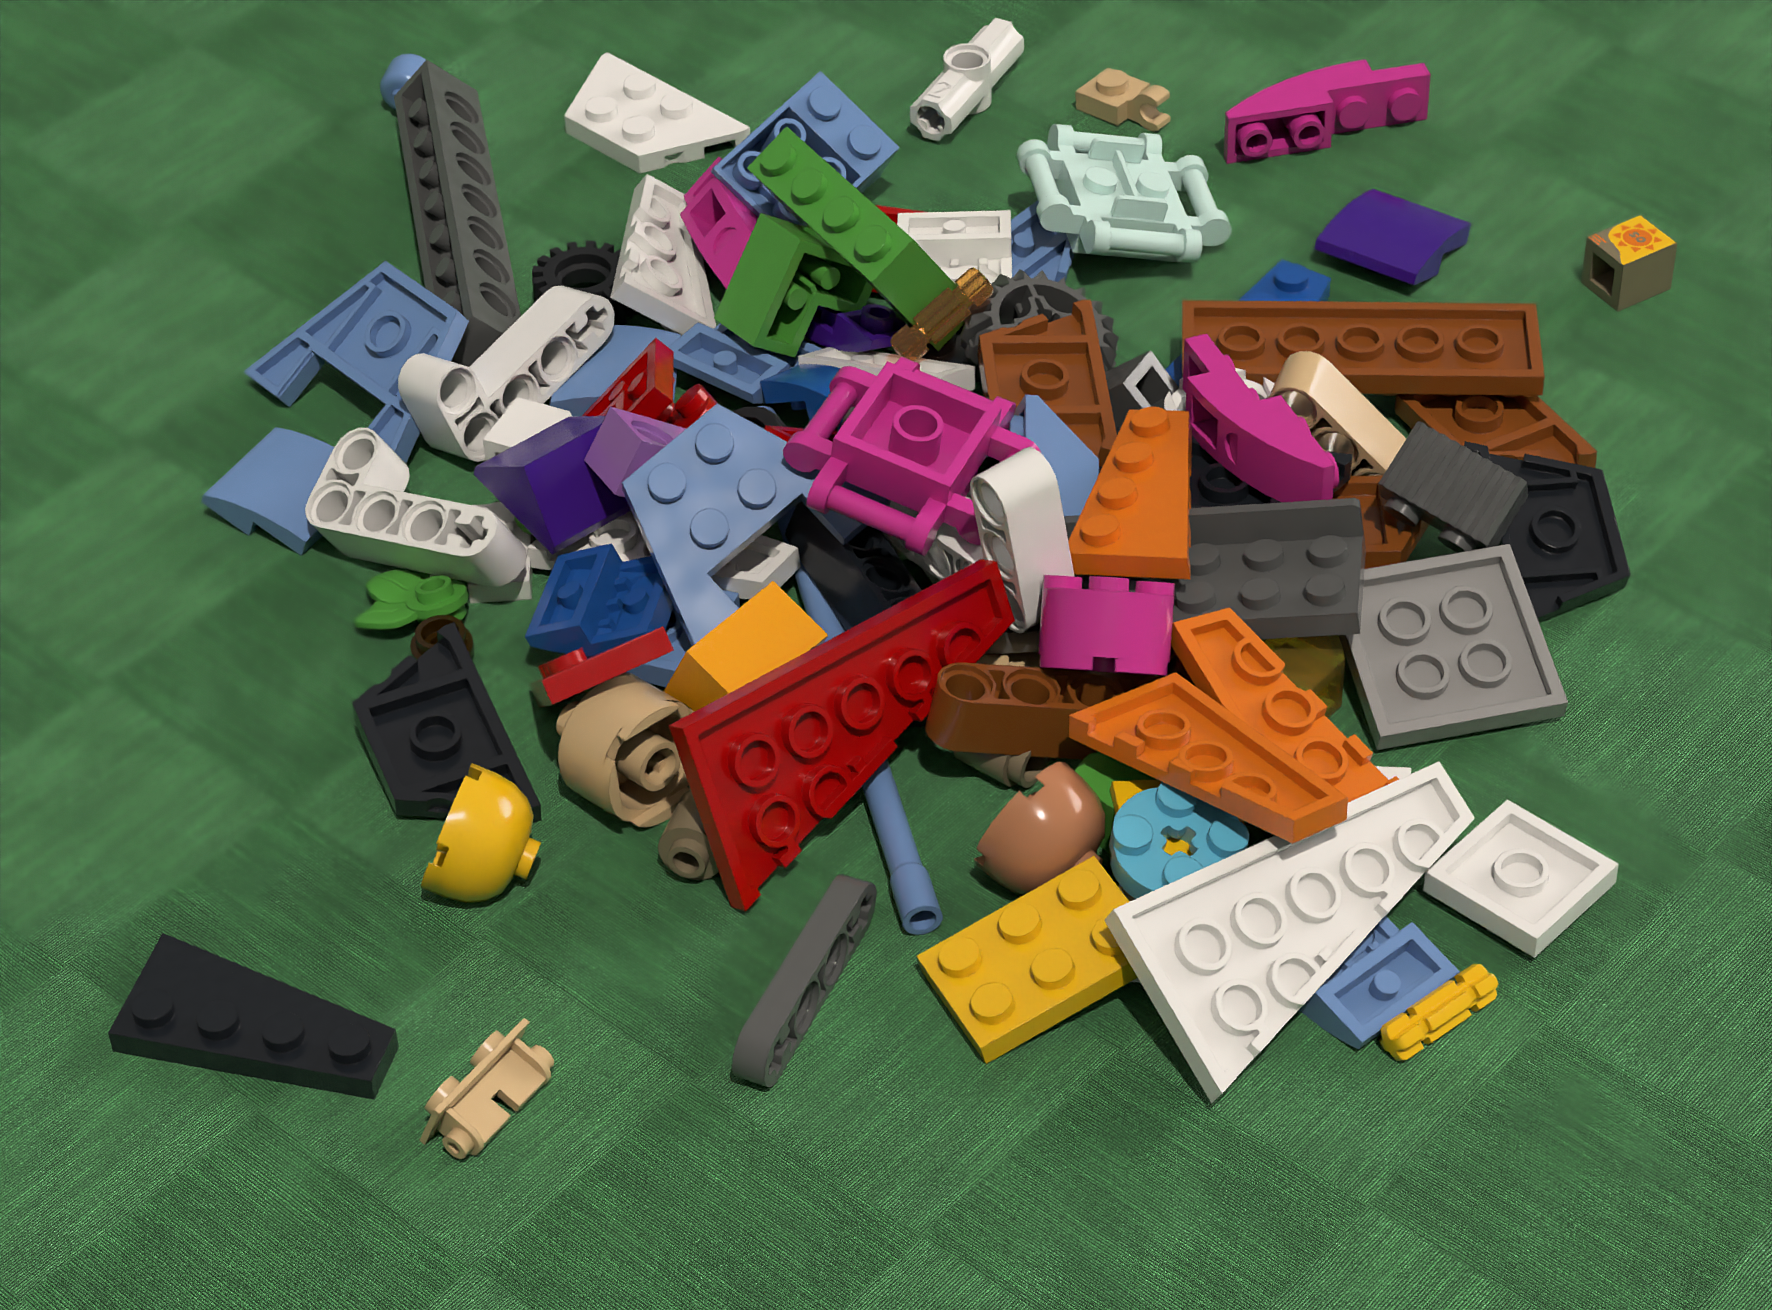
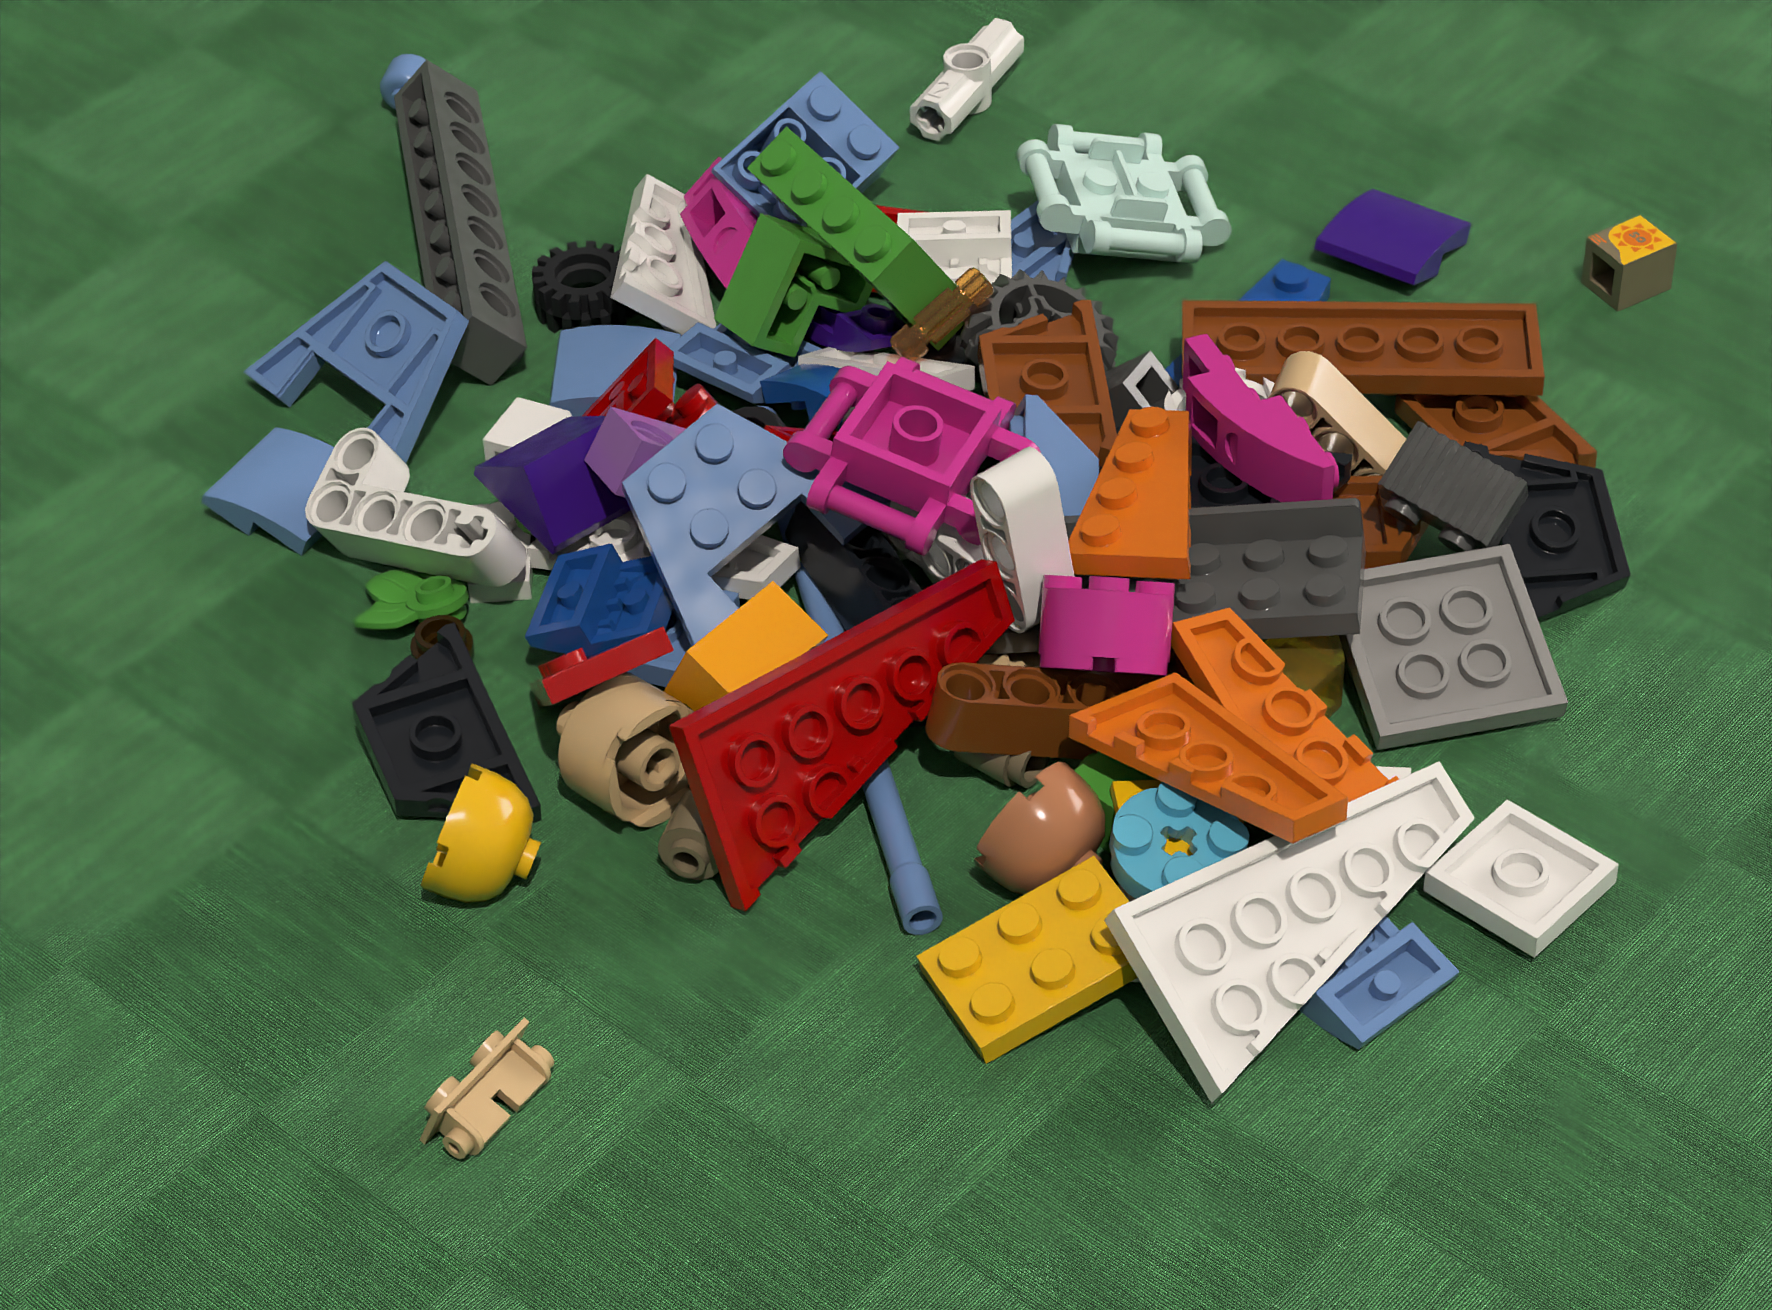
black wing [108,933,399,1100] -> none
white beam [398,285,615,462] -> none
white wing [564,52,750,174] -> none
dark grey beam [732,874,877,1088] -> none
tan plate [1075,68,1171,131] -> none
dark pink slope [1224,59,1431,164] -> none
yellow axle [1379,964,1499,1061] -> none

